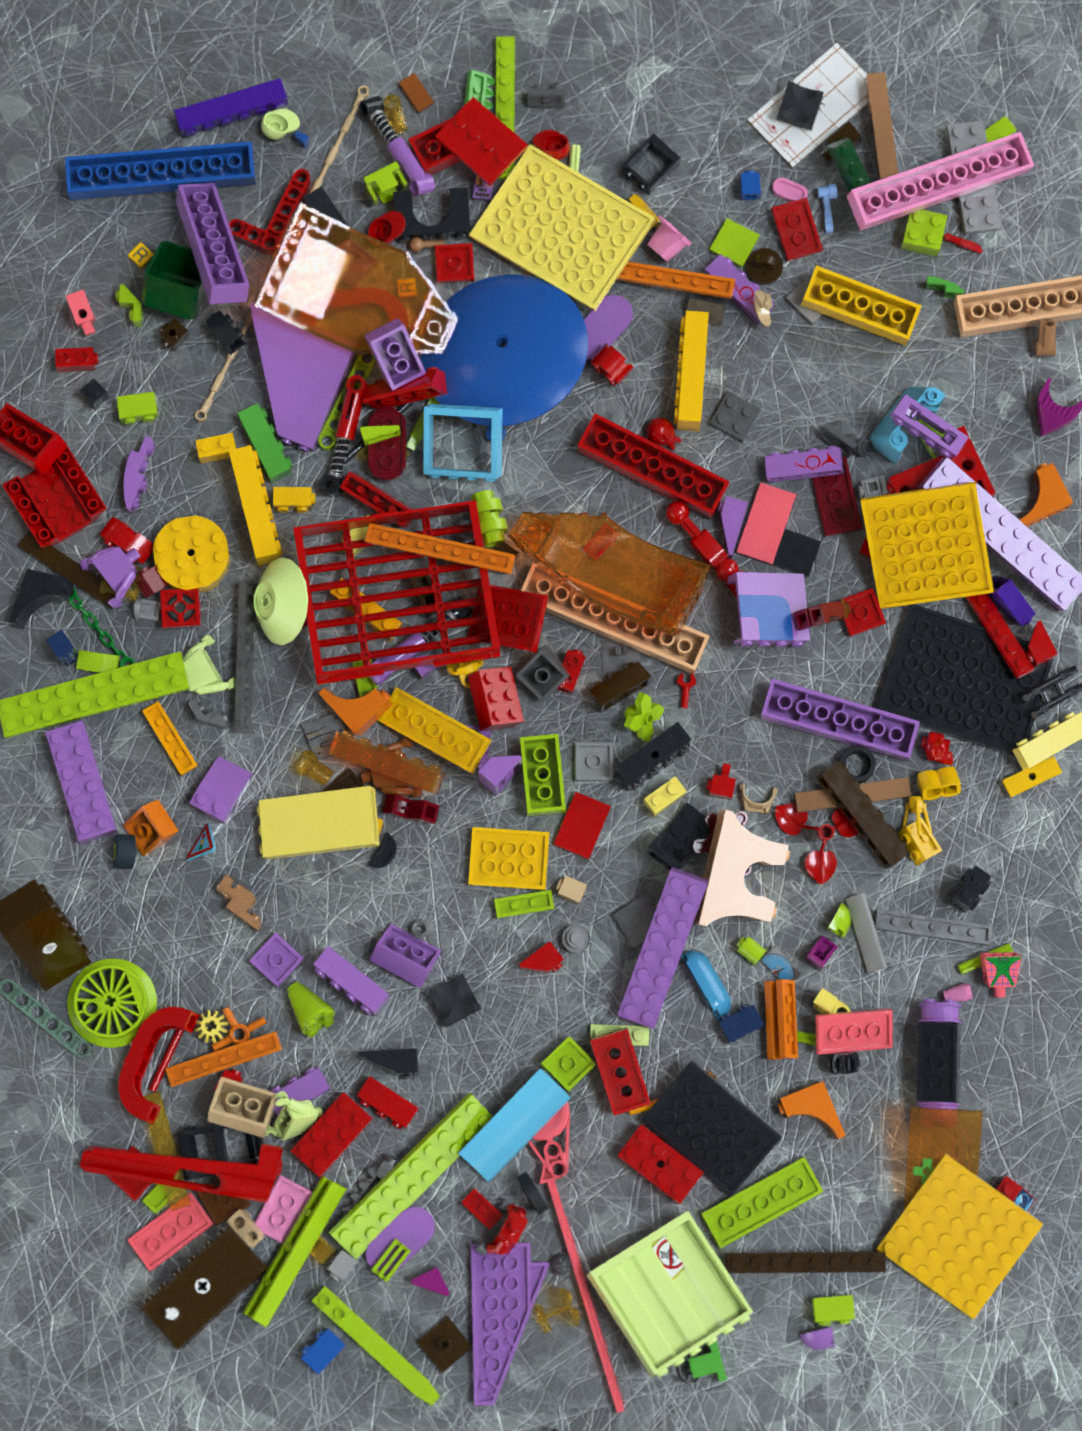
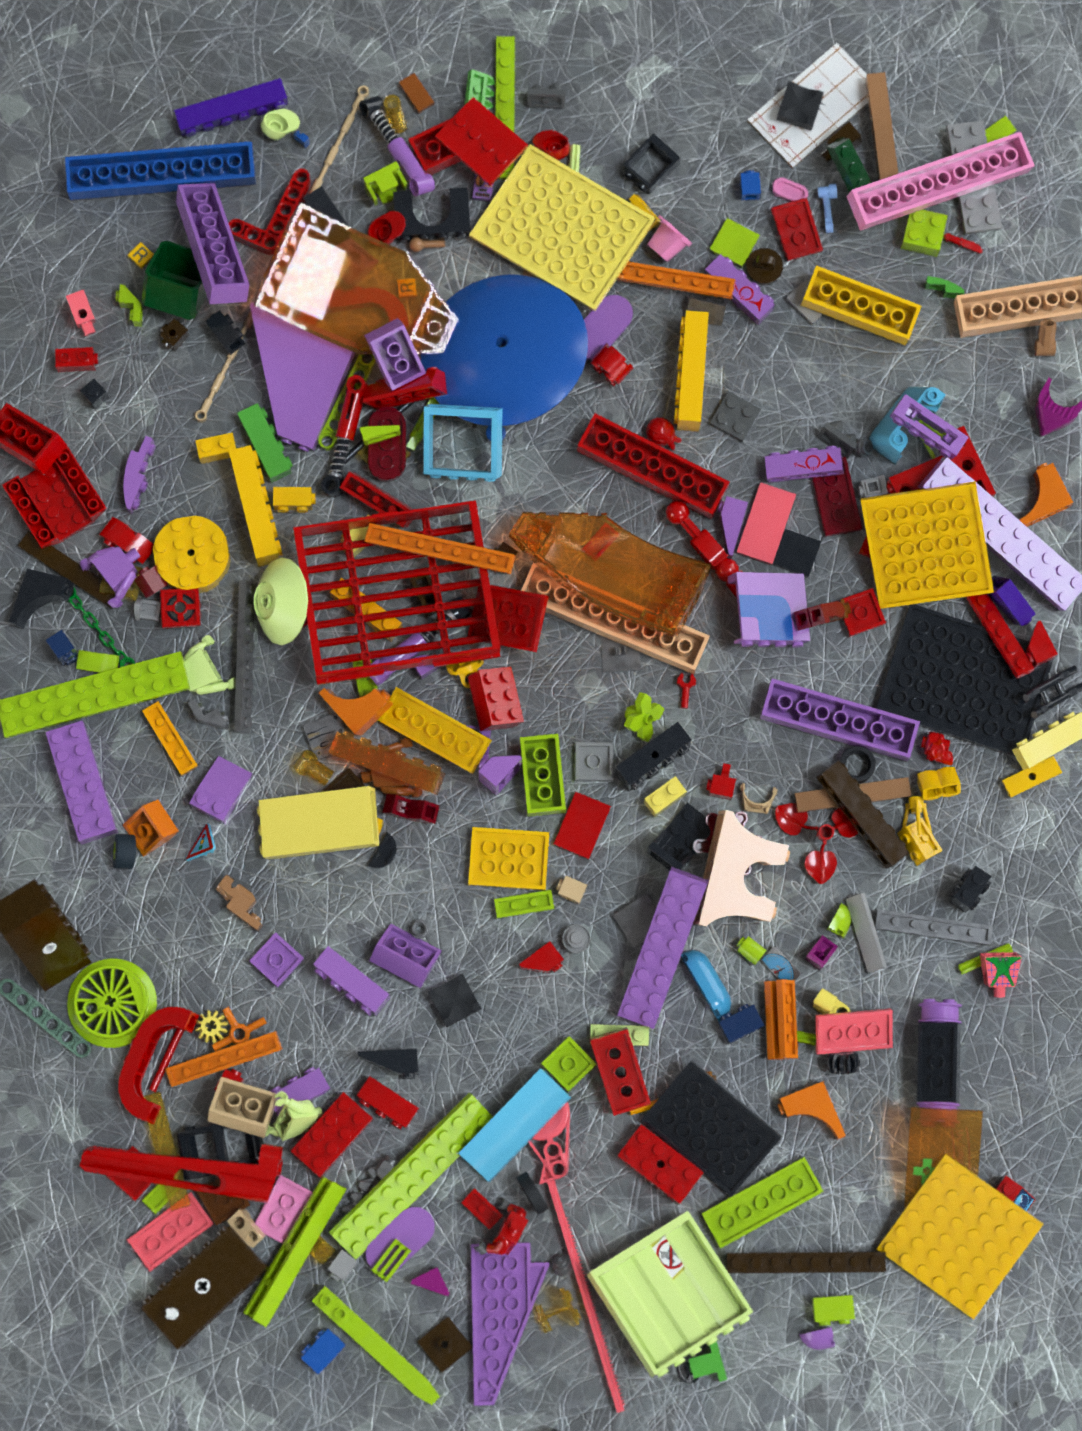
lime brick [117,392,159,425] -> none
lime cone [287,982,335,1038] -> none
red plate [435,243,475,283] -> none
lime piece [471,490,509,548] -> none
dark grey slope [515,645,570,702] -> none
red brick [557,649,586,695] -> none
dark brown slope [589,661,651,713] -> none
tan helmet [754,290,773,327] -> none
bright pink cone [943,982,973,1002] -> none

